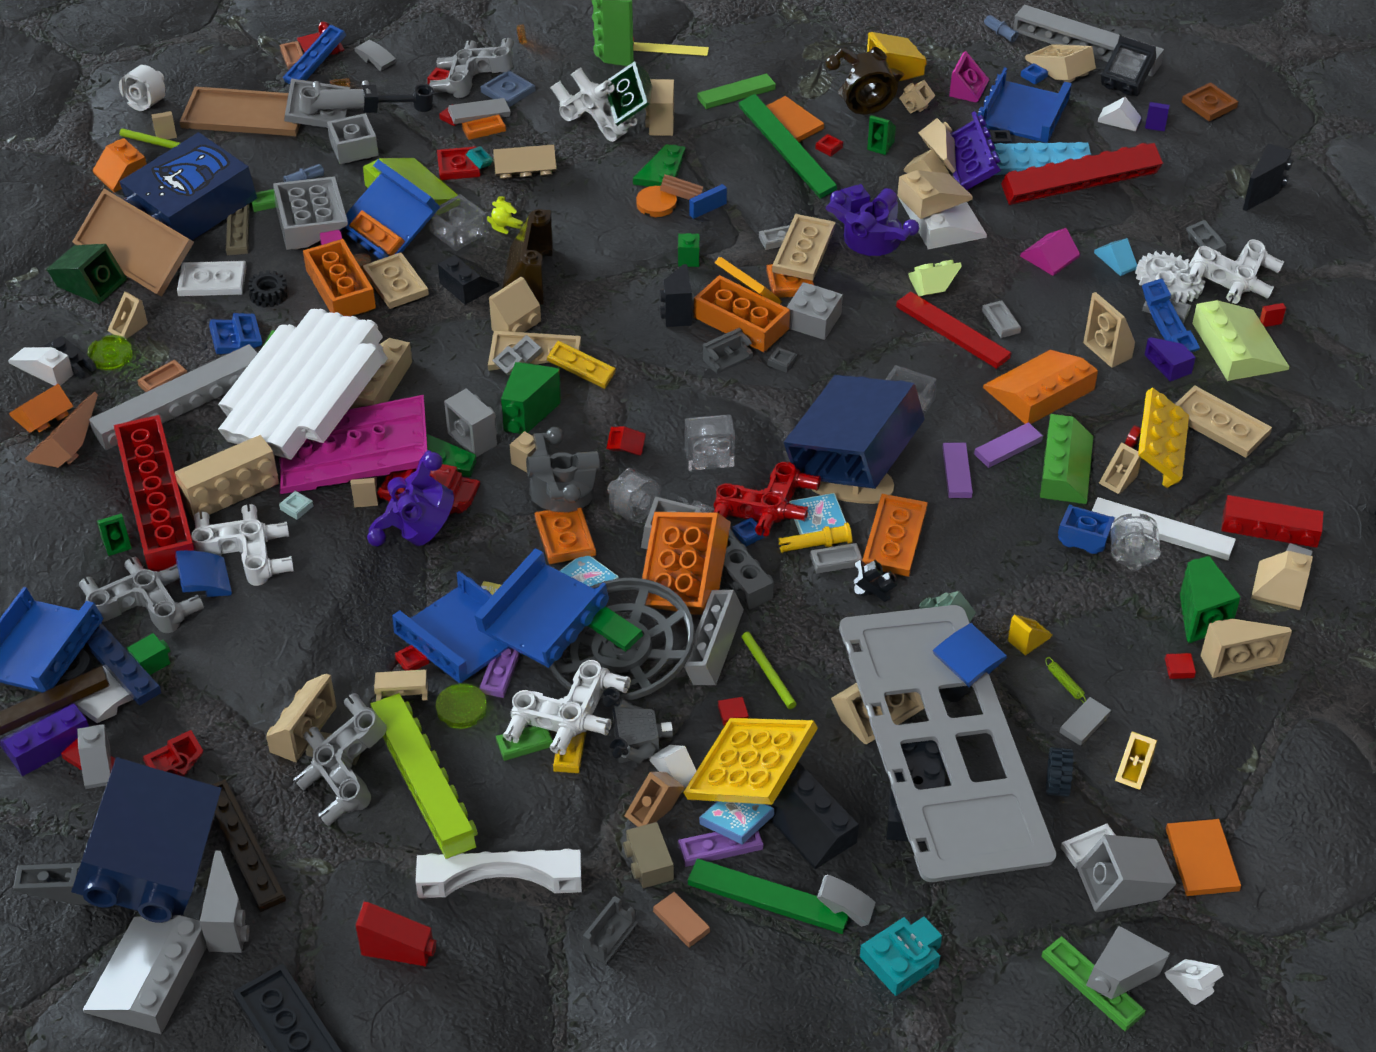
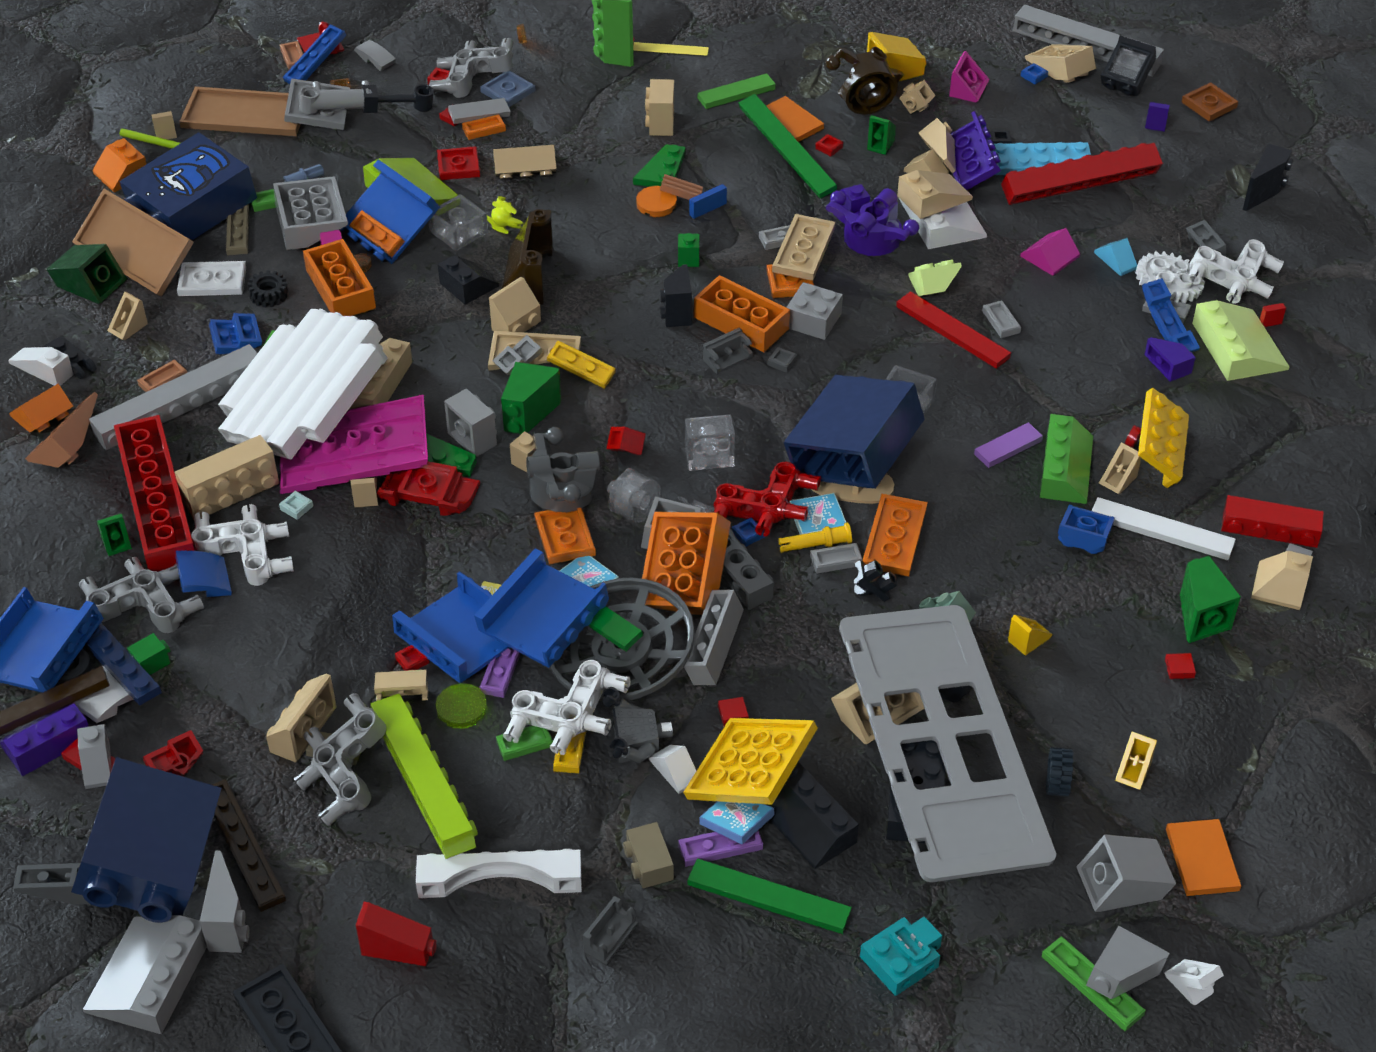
clear neon green tile [87,335,133,370] -> none
white brick [119,65,166,111] -> none
light grey brick [327,113,378,164] -> none
tan plate [363,252,429,309] -> none
dark purple piece [367,450,454,547] -> none
teal tile [466,147,494,169] -> none
white pin [550,67,637,142] -> none
dark green slope [607,61,652,126] -> none
medium nougat slope [624,772,685,827] -> none
nougat tile [653,892,710,948] -> none
light orange tile [715,257,782,304] -> none
lime bar [741,632,797,709] -> none
light grey slope [817,875,876,927] -> none
blue slope [933,623,1007,687] -> none
medium lavender tile [942,443,973,498] -> none
blue panel [978,67,1072,143] -> none
orange slope [983,350,1098,424] -> none
sand blue axle [984,15,1019,43] -> none
lime piece [1046,657,1086,703] -> none
light grey tile [1060,697,1111,746] -> none
white tile [1061,824,1115,868] -> none
tan slope [1083,292,1135,368] -> none
white slope [1098,97,1141,131] -> none
clear brick [1110,513,1160,571] -> none
tan plate [1175,386,1272,458] -> none
tan slope [1201,619,1292,678] -> none

